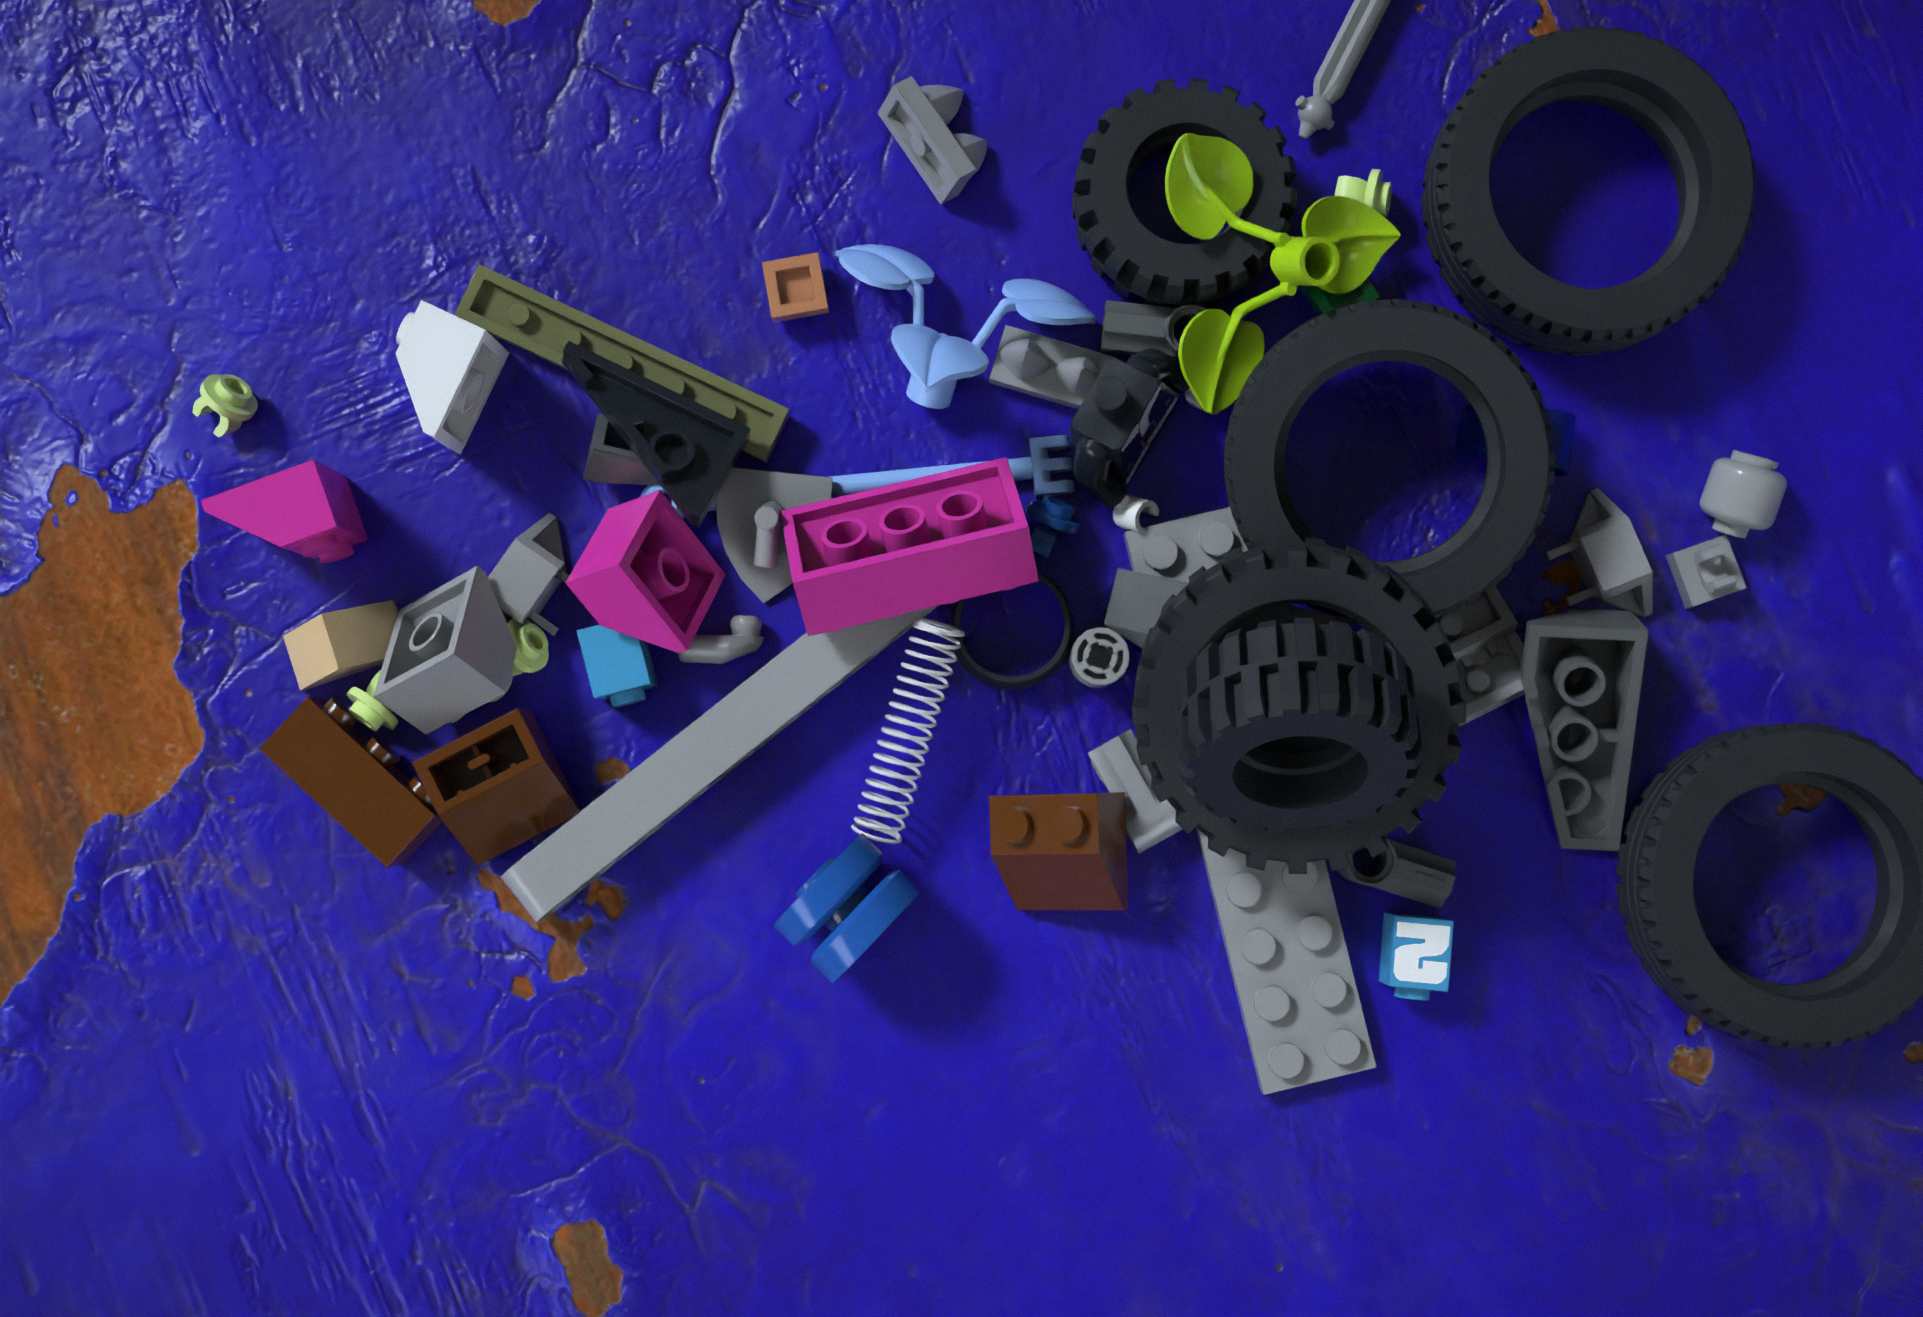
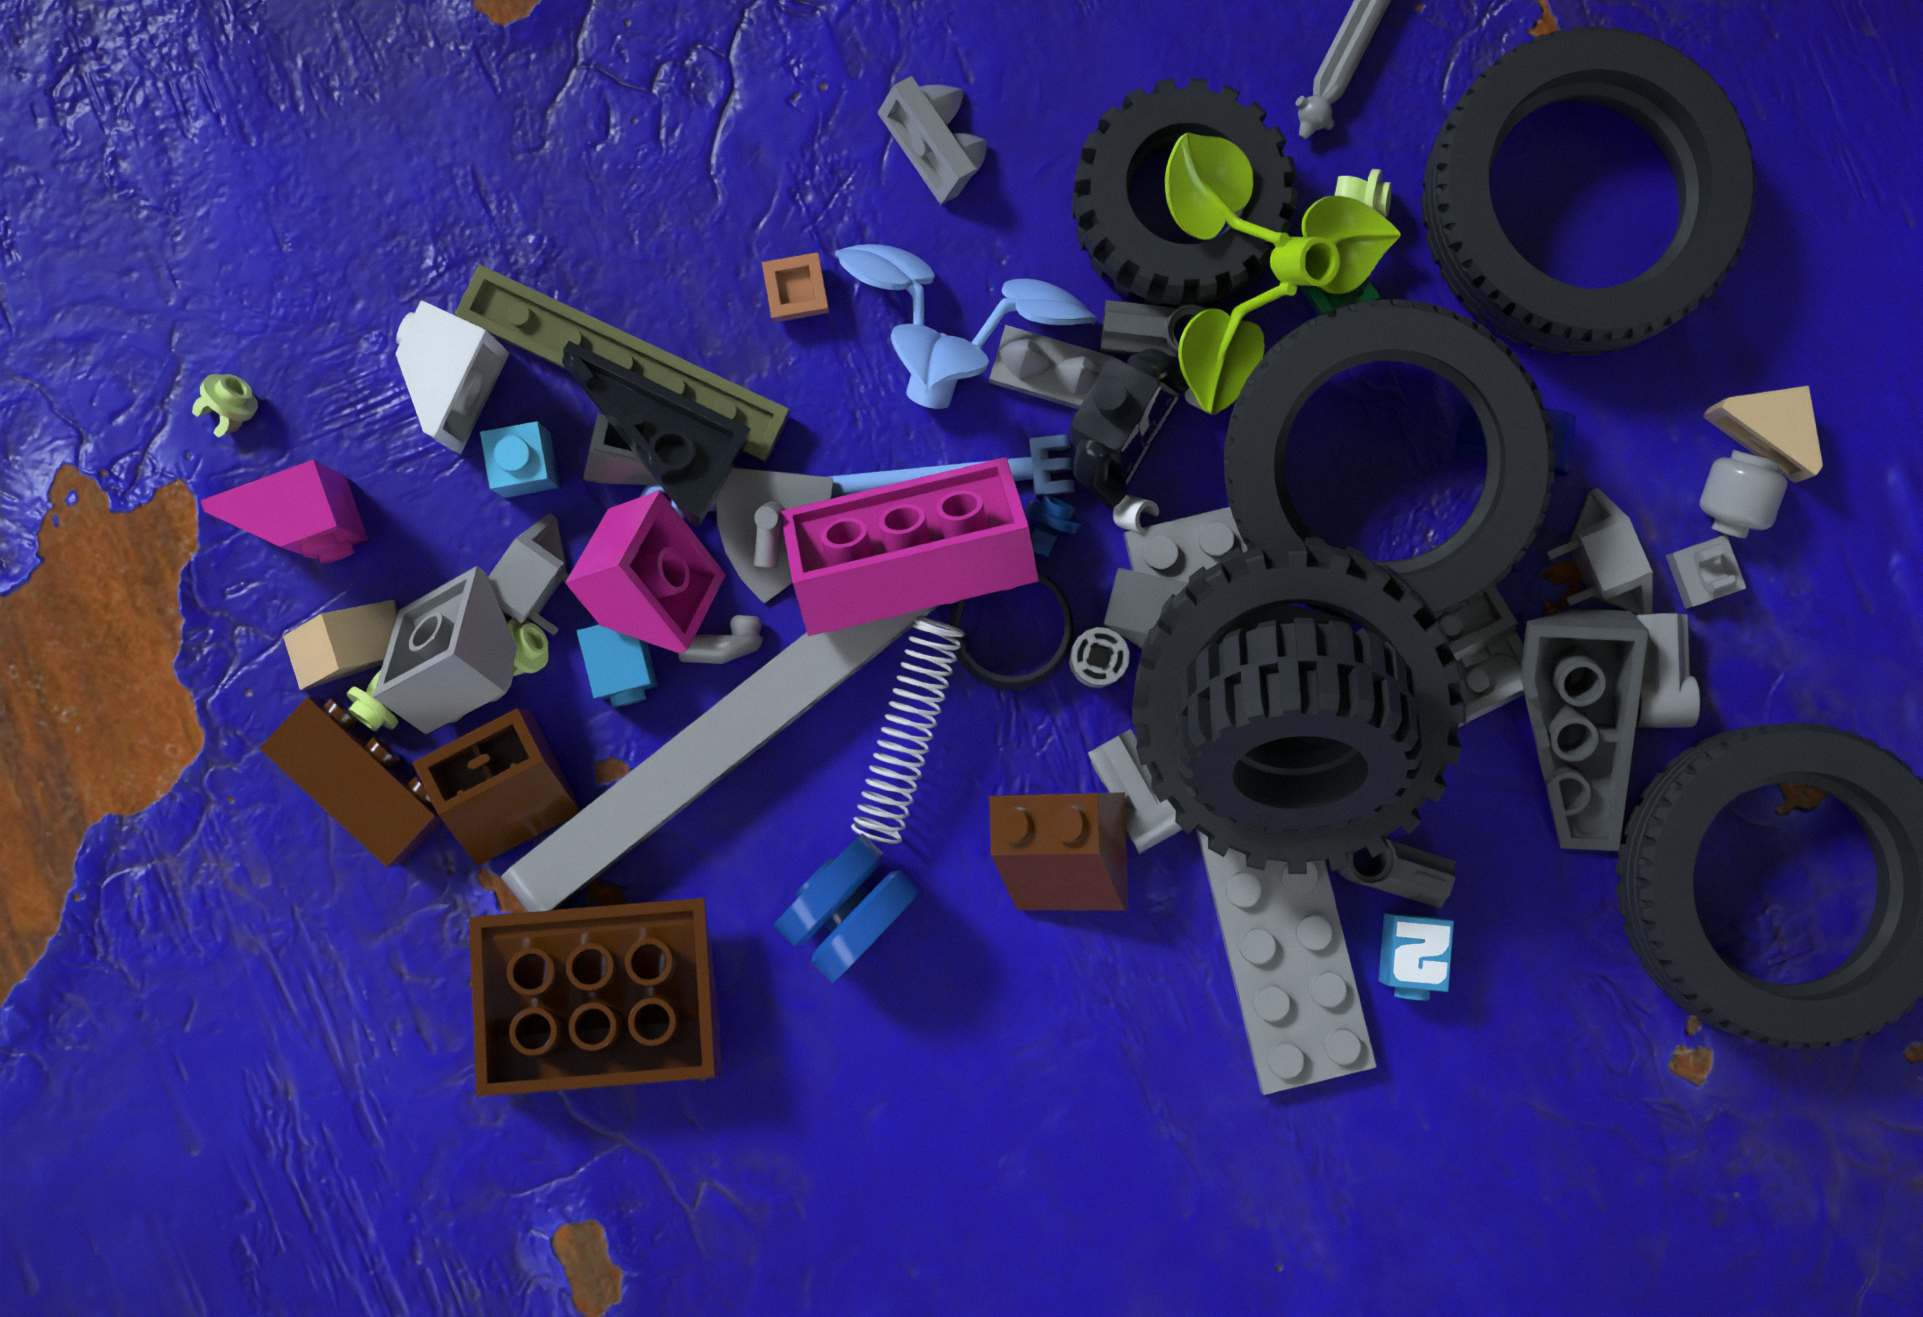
none -> reddish brown slope [469,898,723,1097]
none -> medium azure brick [480,421,560,498]
none -> light grey piece [1636,613,1700,728]
none -> tan slope [1702,385,1823,483]

